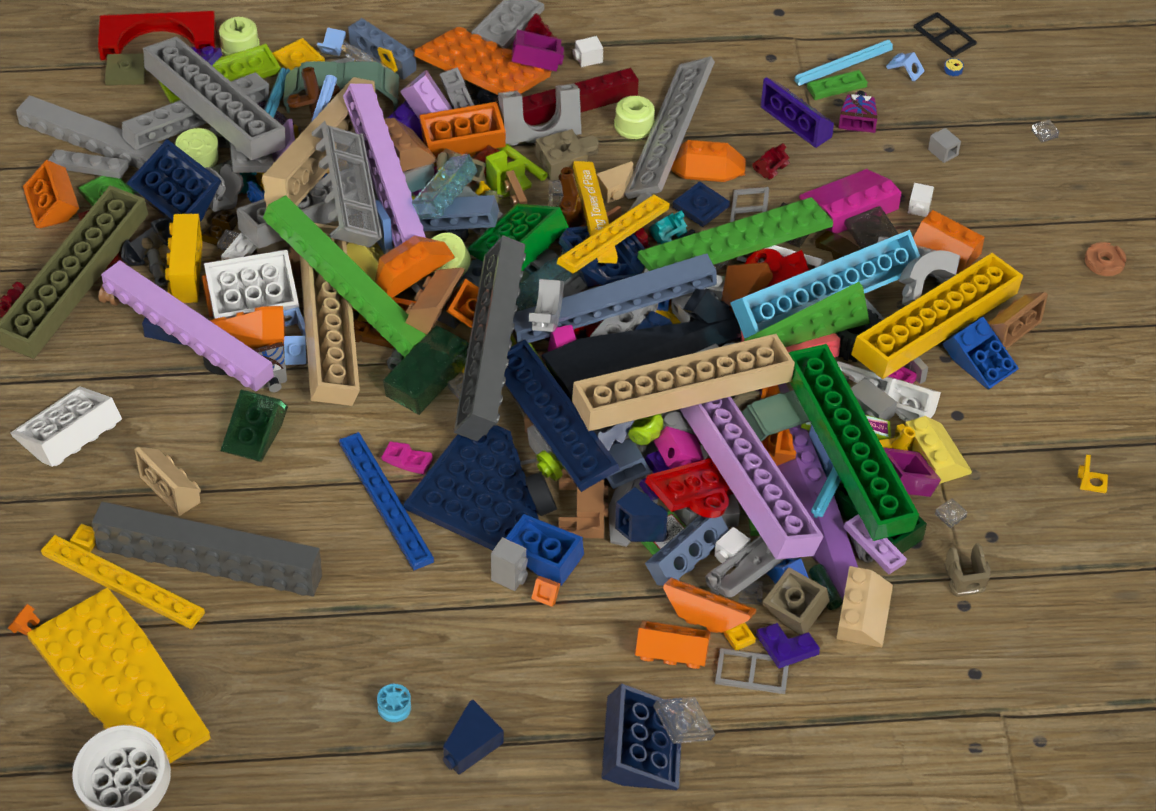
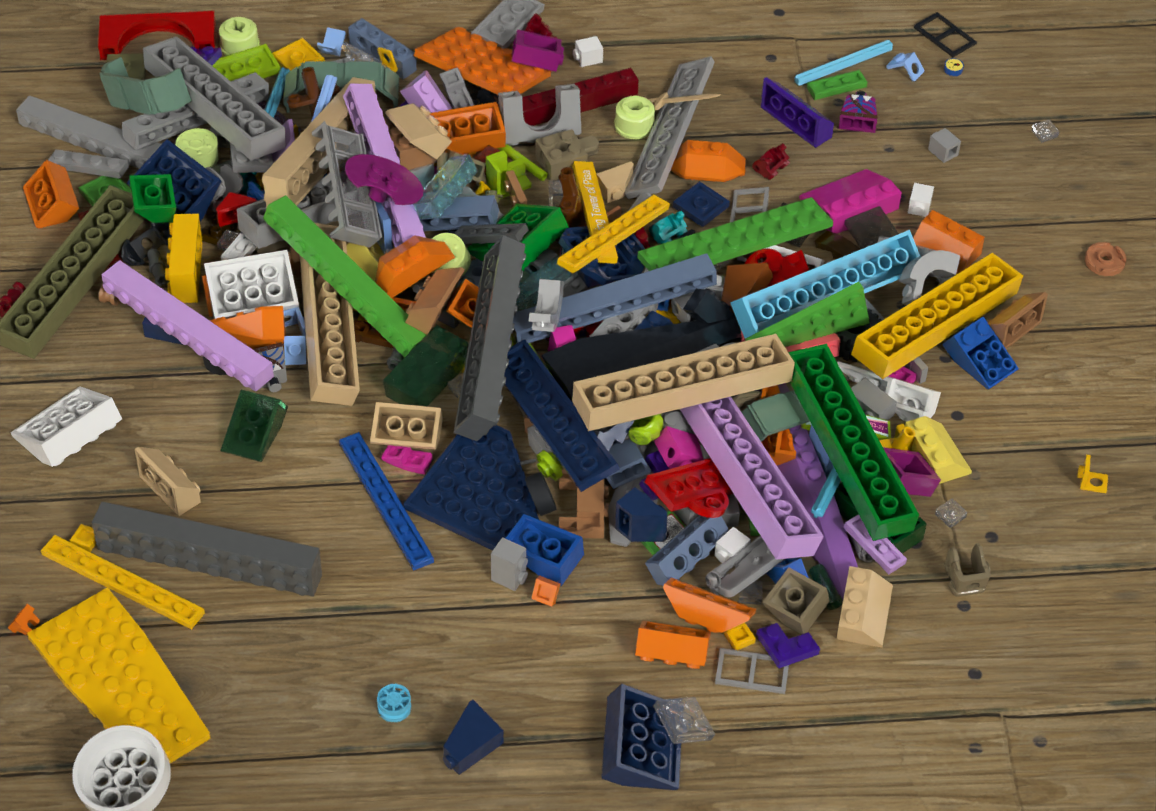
none -> sand green windscreen [99,57,192,115]
none -> green slope [129,174,176,223]
none -> red slope [216,192,257,227]
none -> magenta piece [345,154,424,205]
none -> tan slope [370,402,443,450]
none -> tan slope [385,103,452,159]
none -> dark grey plate [454,223,528,245]
none -> tan sword [644,92,721,111]

